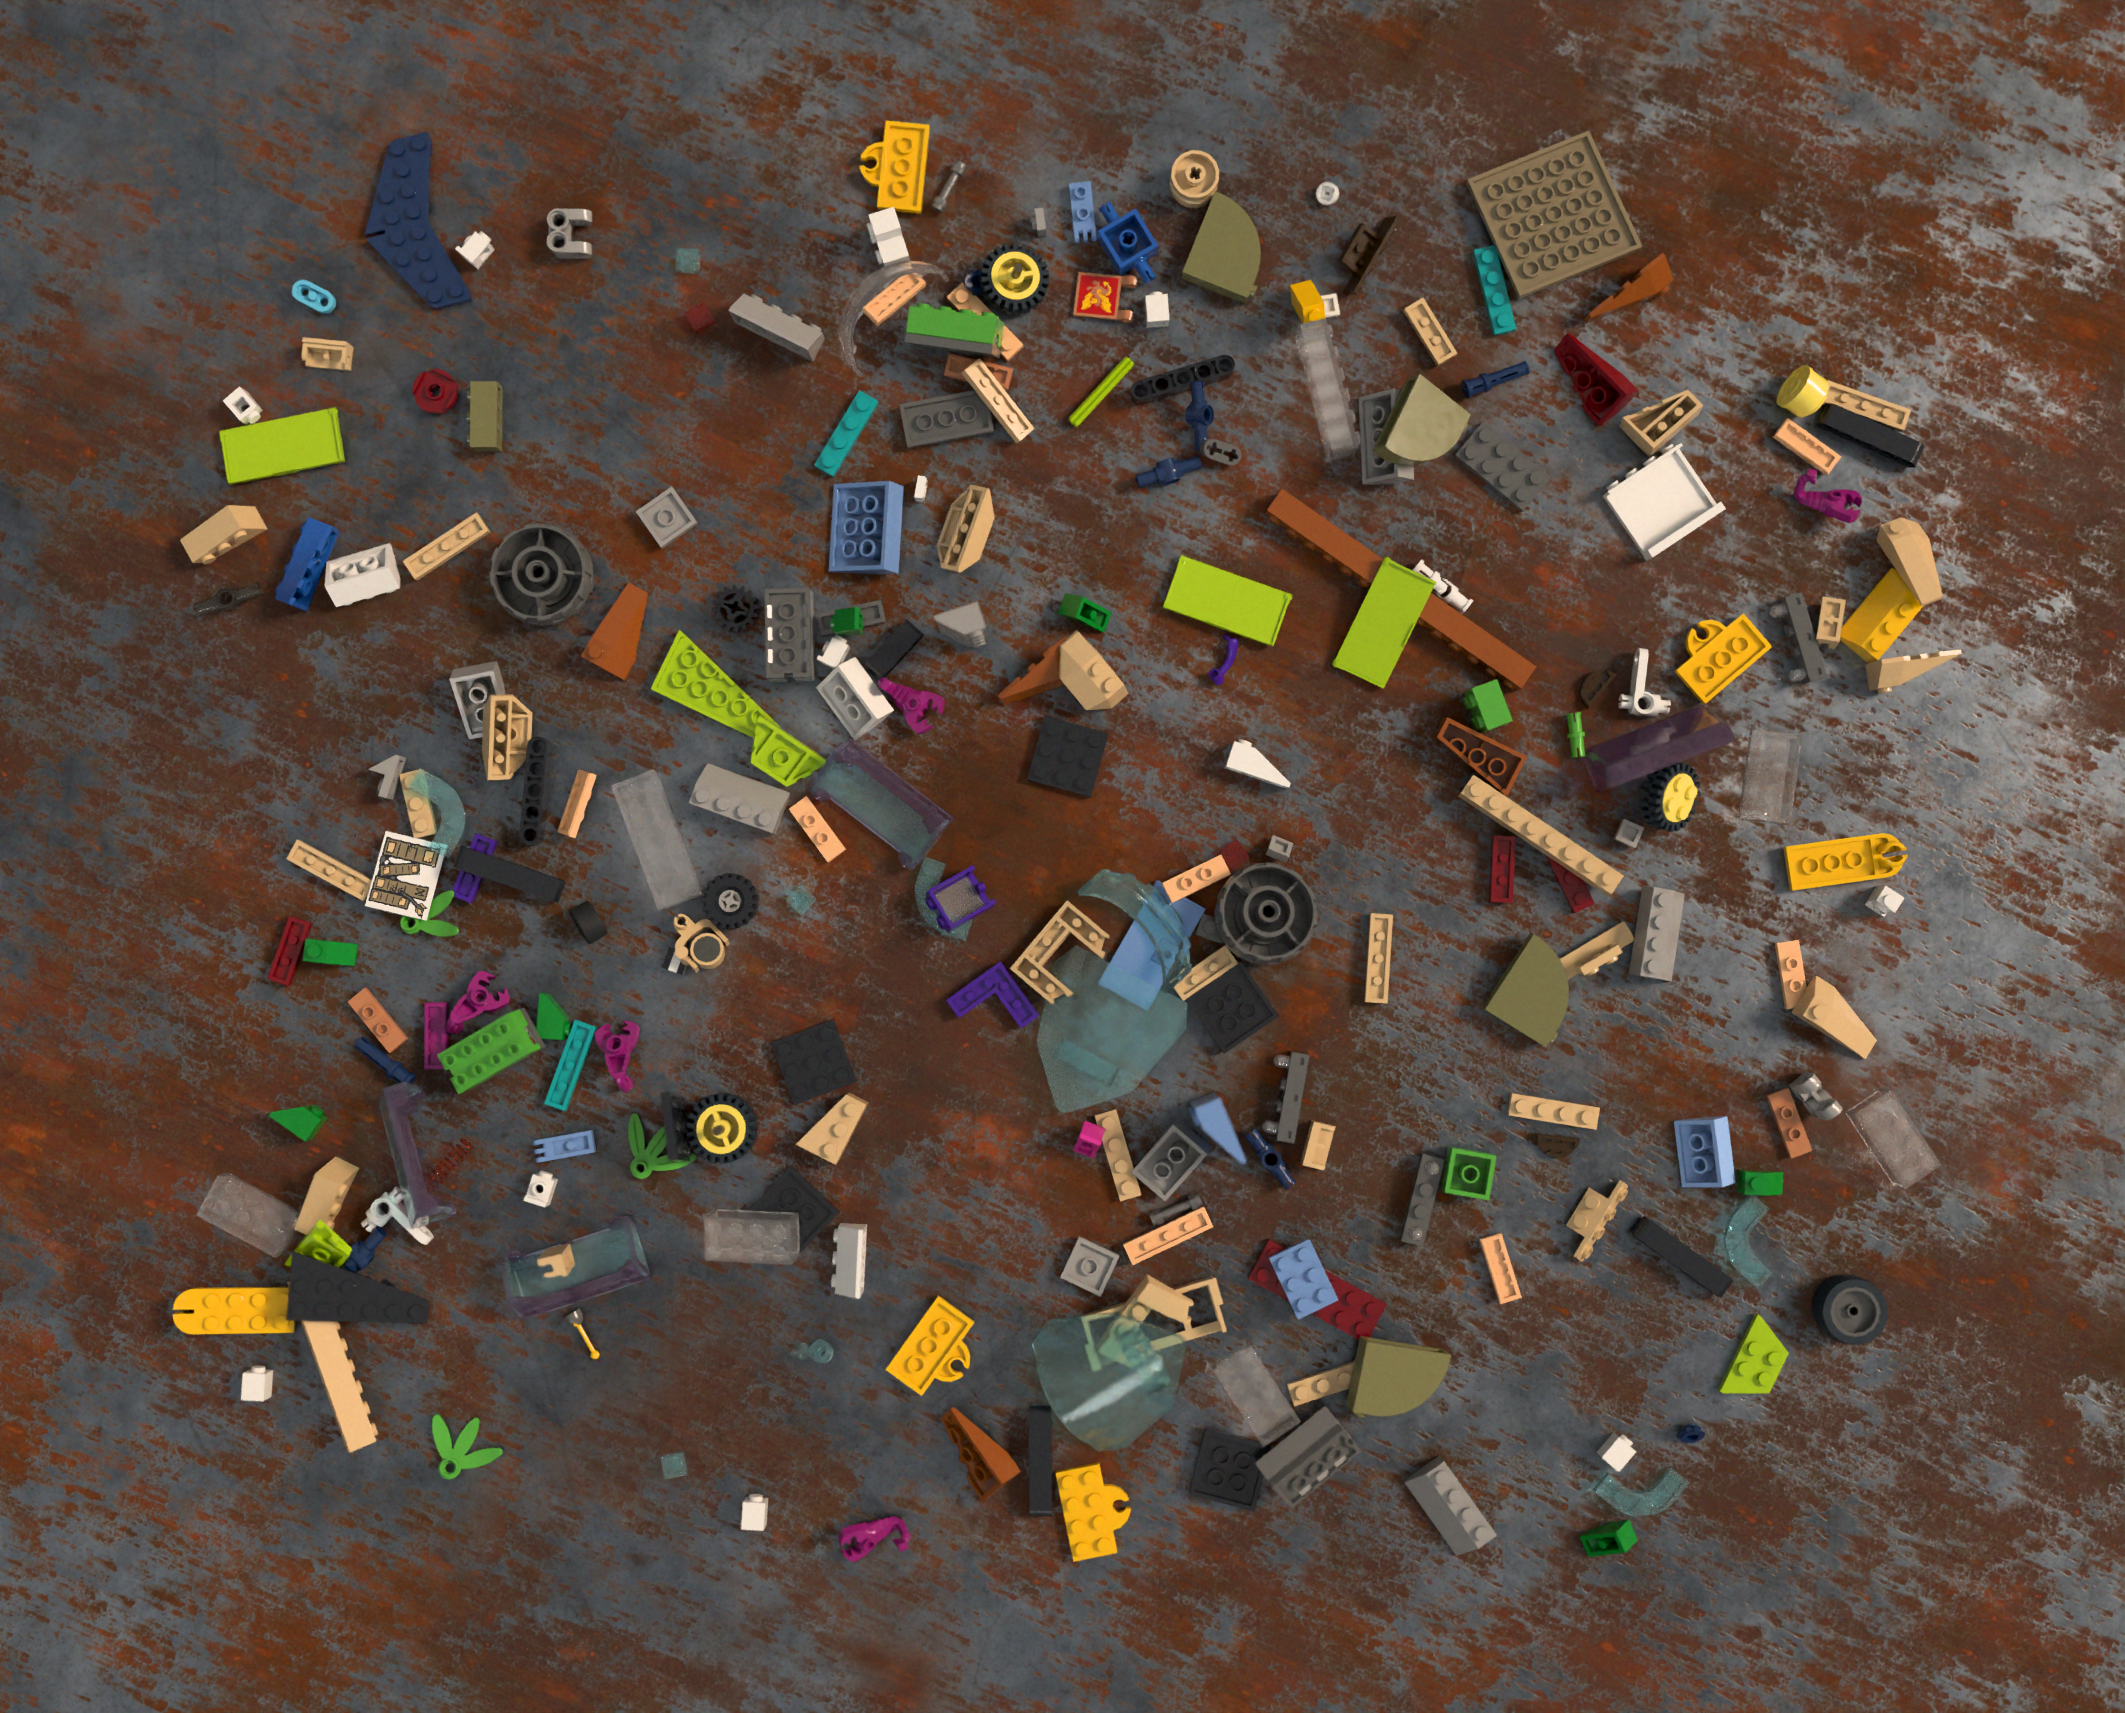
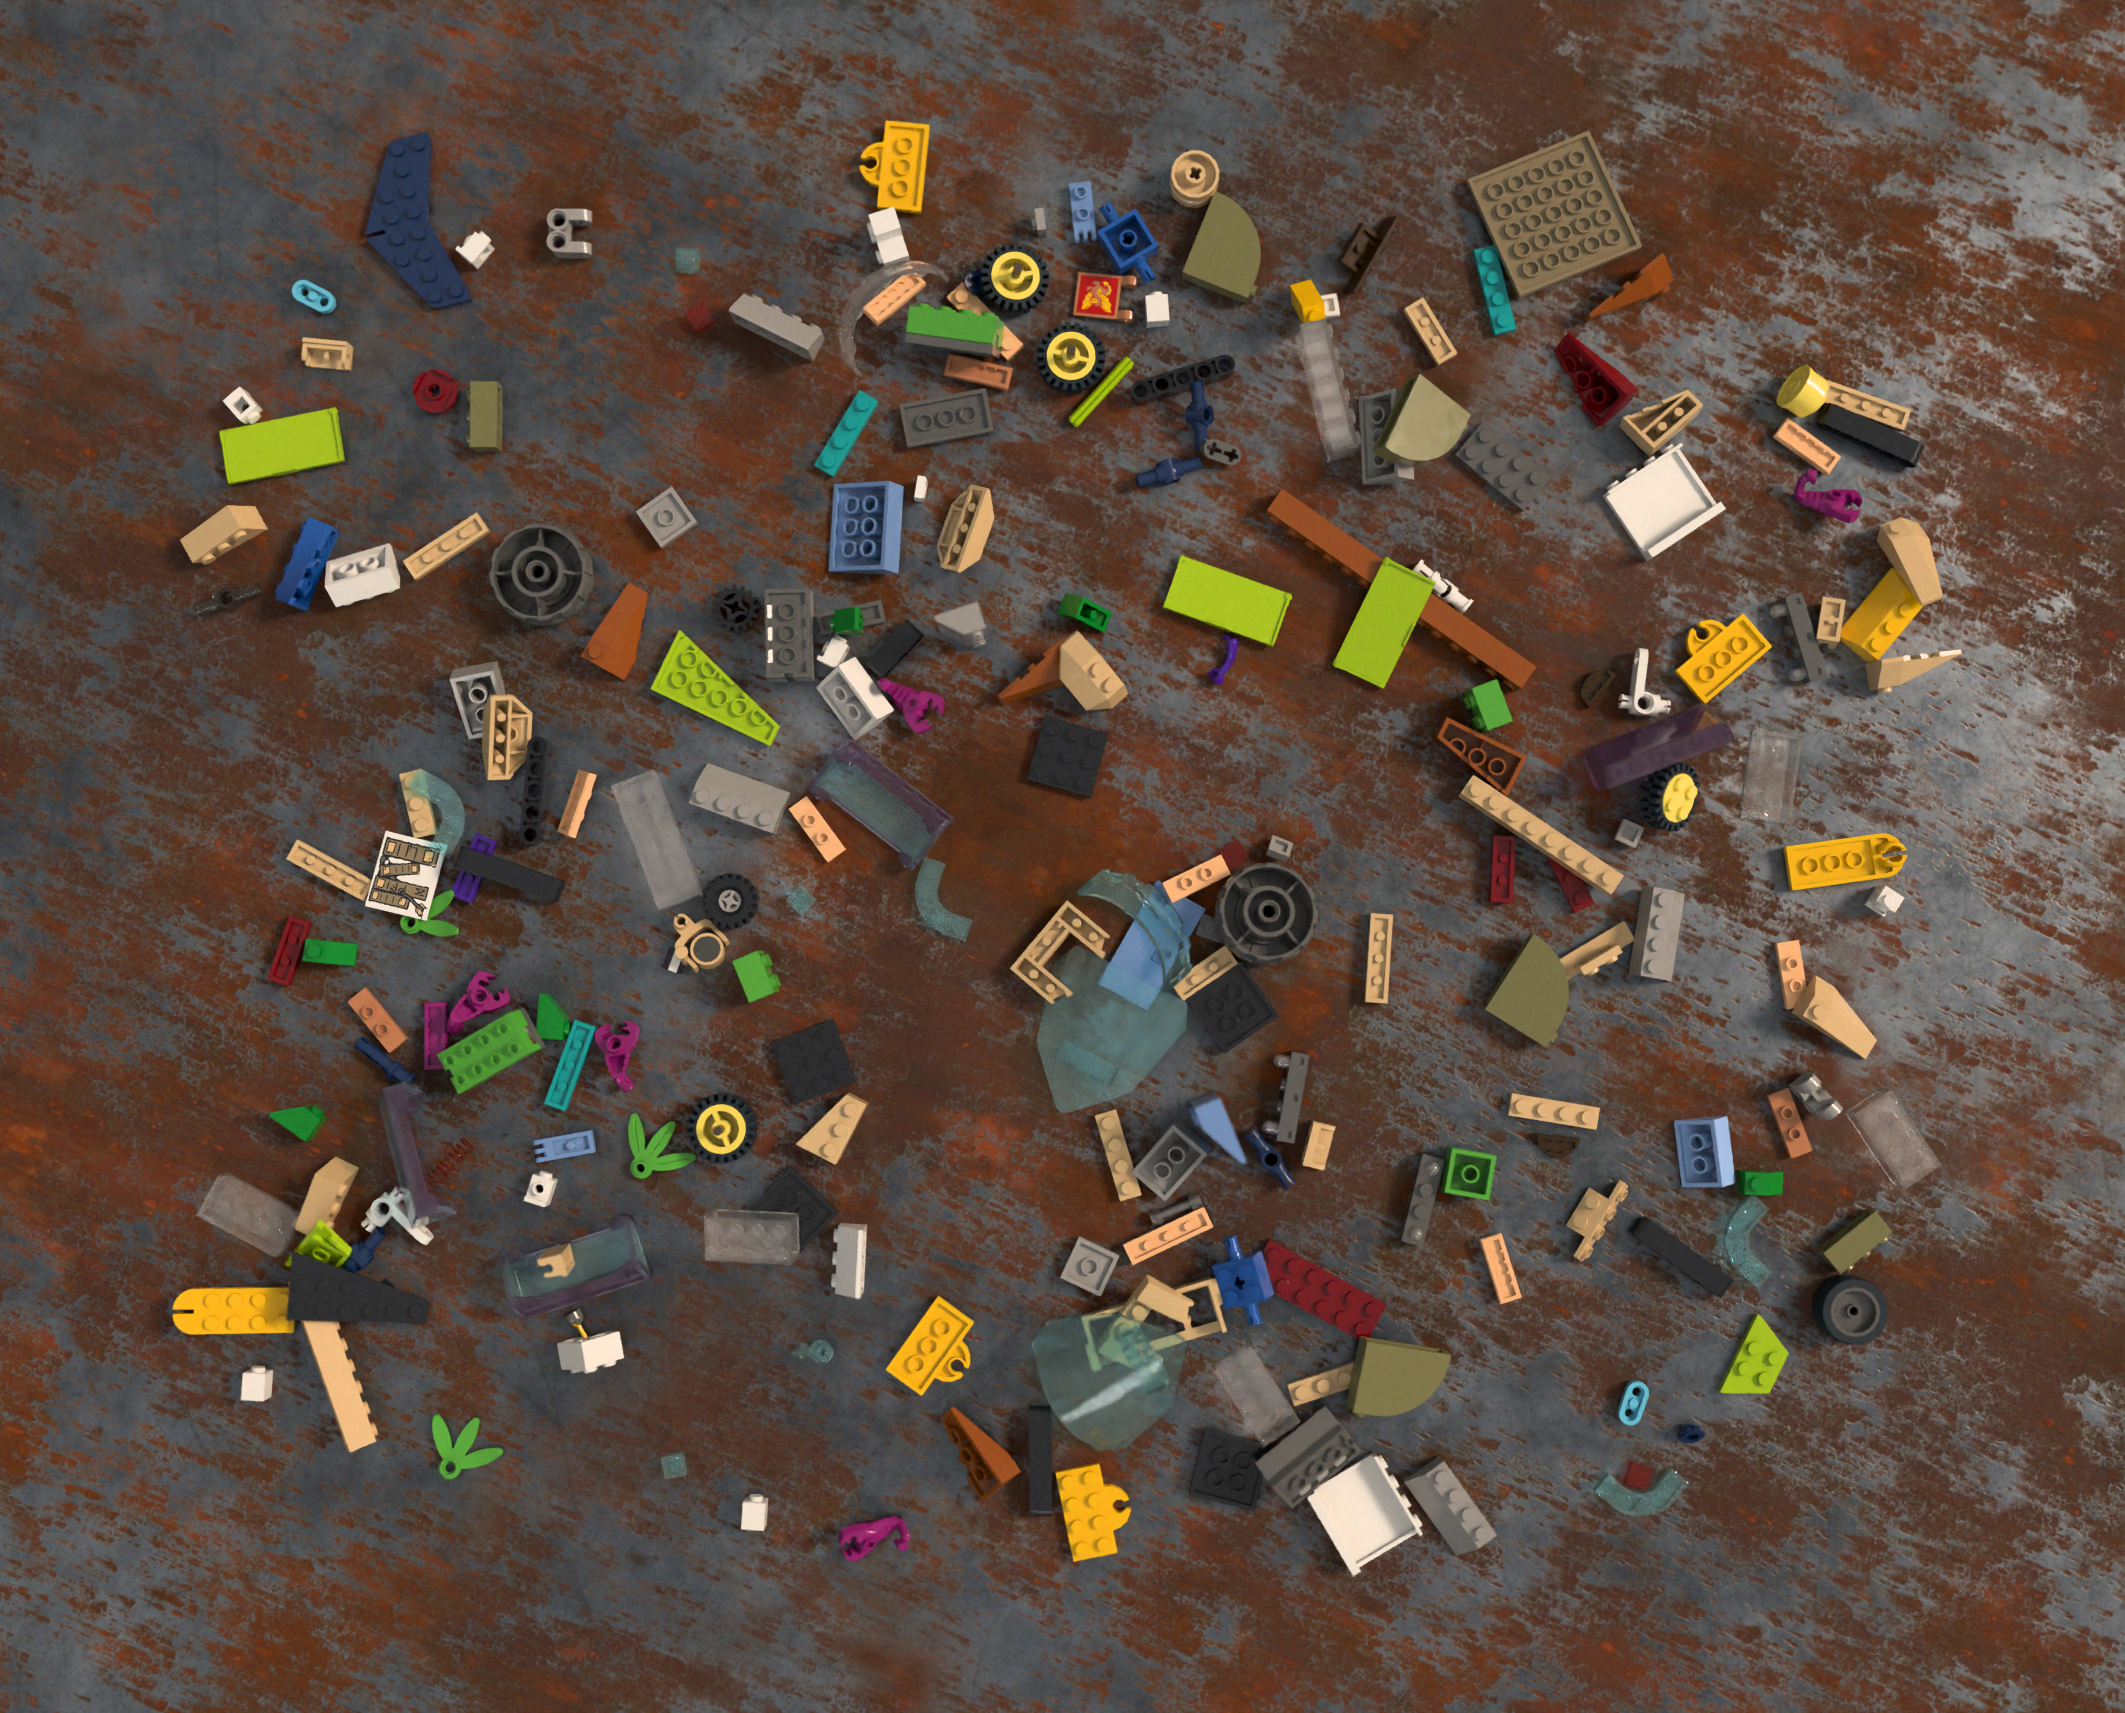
light grey slope [368,755,406,800] -> none
black tyre [569,901,608,944] -> none
black plate [660,1091,692,1163] -> none
lime wing [750,714,829,787] -> none
window [925,865,996,933] -> none
flat silver bar [931,160,967,214] -> none
dark purple plate [946,961,1039,1028] -> none
tan plate [961,358,1034,443] -> none
dark pink slope [1072,1121,1105,1158] -> none
white slope [1225,739,1291,789] -> none
medium blue plate [1268,1238,1338,1319] -> none
white tile [1316,182,1339,205] -> none
dark blue pin [1461,361,1530,399] -> none
bright green pin [1566,712,1586,758] -> none
green slope [1579,1519,1638,1557] -> none
white brick [1596,1432,1636,1472] -> none
none -> white brick [557,1331,624,1373]
none -> bright green brick [732,951,781,1003]
none -> wheel [1037,322,1105,395]
none -> blue brick [1212,1235,1274,1326]
none -> white panel [1307,1451,1423,1576]
none -> medium azure plate [1617,1380,1649,1425]
none -> clear red tile [1624,1461,1653,1491]
none -> olive brick [1816,1209,1893,1274]

